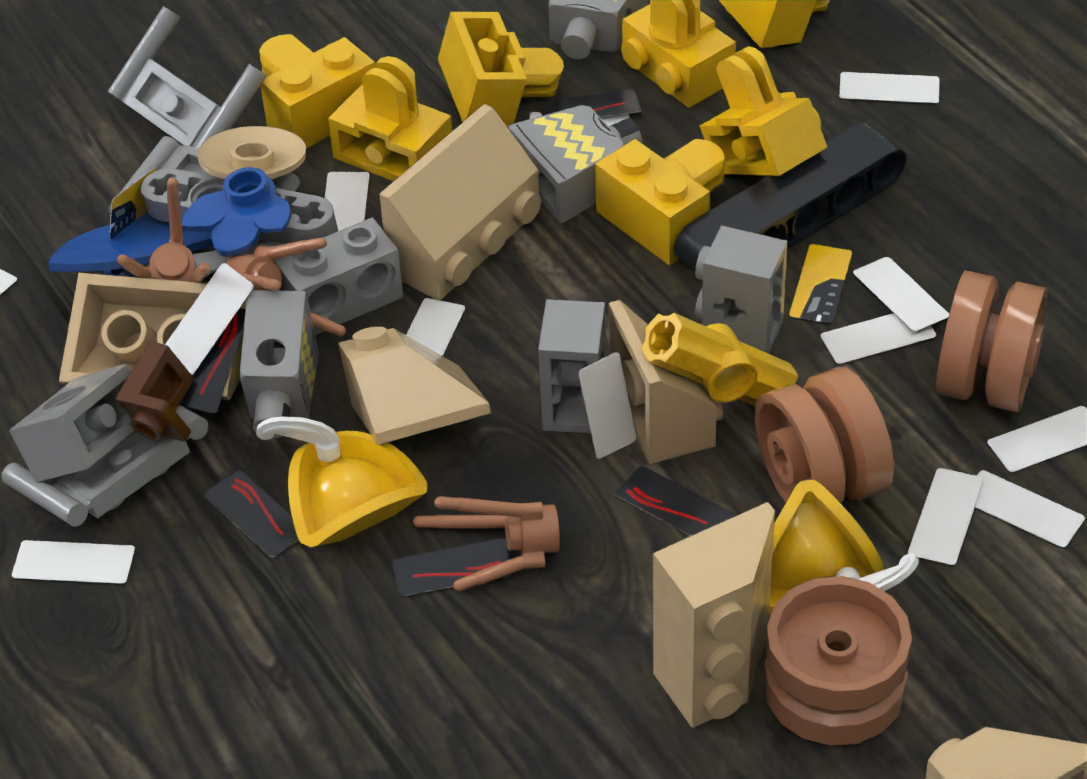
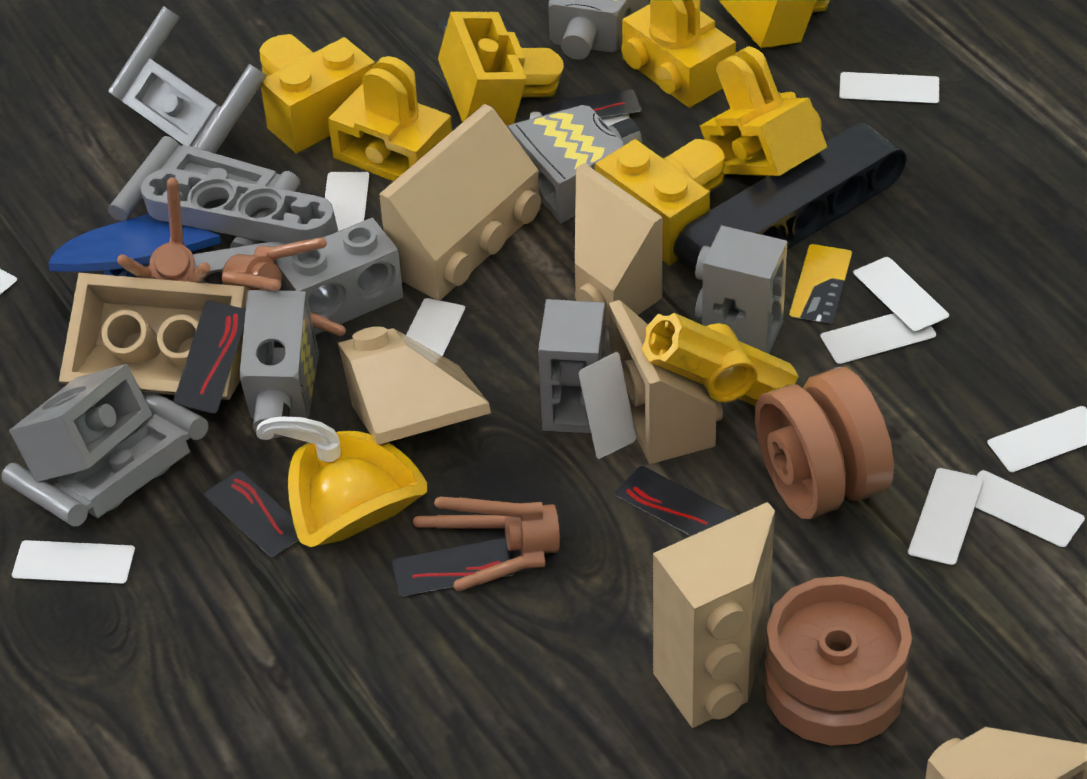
sticker [110,168,156,239] -> none
reddish brown bracket [115,341,194,442] -> none
white sticker [165,263,254,375] -> none
blue plate [182,167,291,257] -> none
tan dish [198,126,306,179] -> none
yellow hat [769,480,919,614] -> none
nougat wheel [936,270,1048,412] -> none
none -> tan slope [575,163,663,327]

